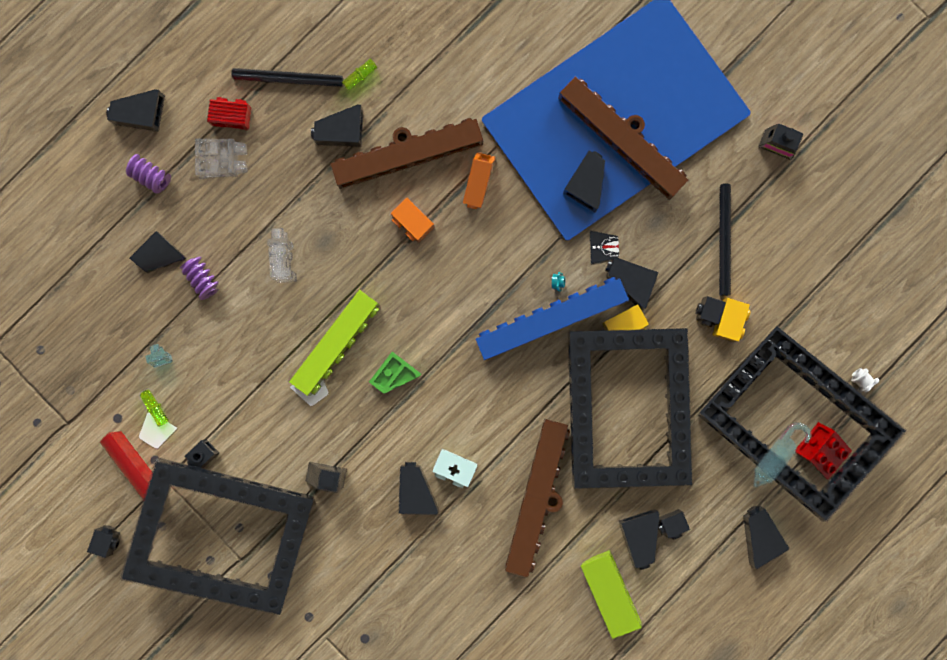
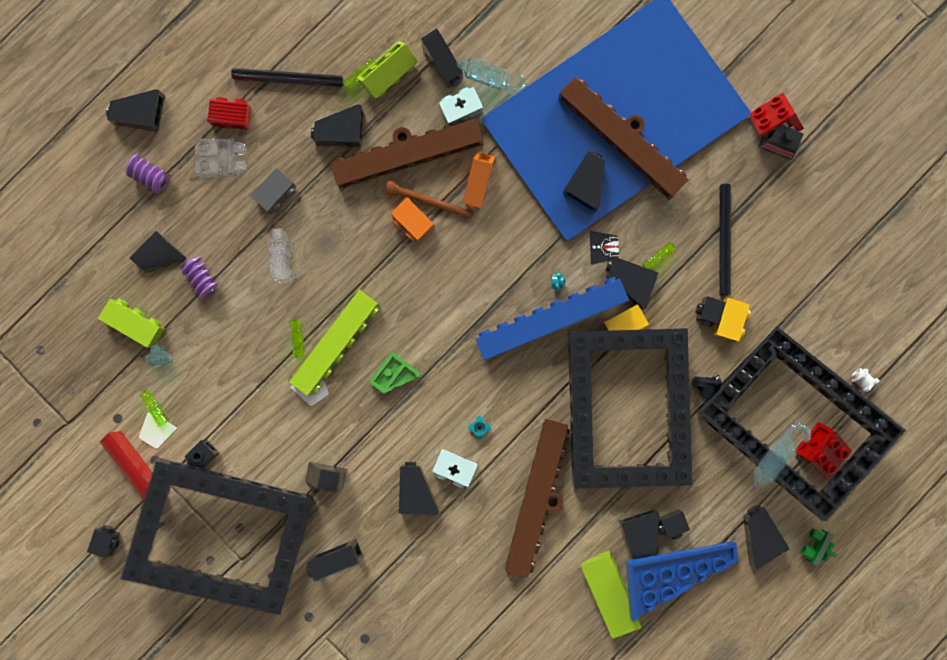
none -> lime brick [98,298,165,348]
none -> dark grey brick [251,168,296,215]
none -> clear neon green axle [290,320,305,357]
none -> black window [306,538,363,582]
none -> lime brick [357,41,418,99]
none -> dark orange piece [385,179,473,218]
none -> black slope [421,28,463,88]
none -> light aqua brick [439,87,483,125]
none -> clear light blue plate [456,57,527,94]
none -> teal plate [468,416,491,439]
none -> blue wing [626,541,738,621]
none -> clear neon green axle [642,242,676,270]
none -> black piece [691,375,722,399]
none -> red bracket [750,93,804,137]
none -> green hips [800,528,837,567]

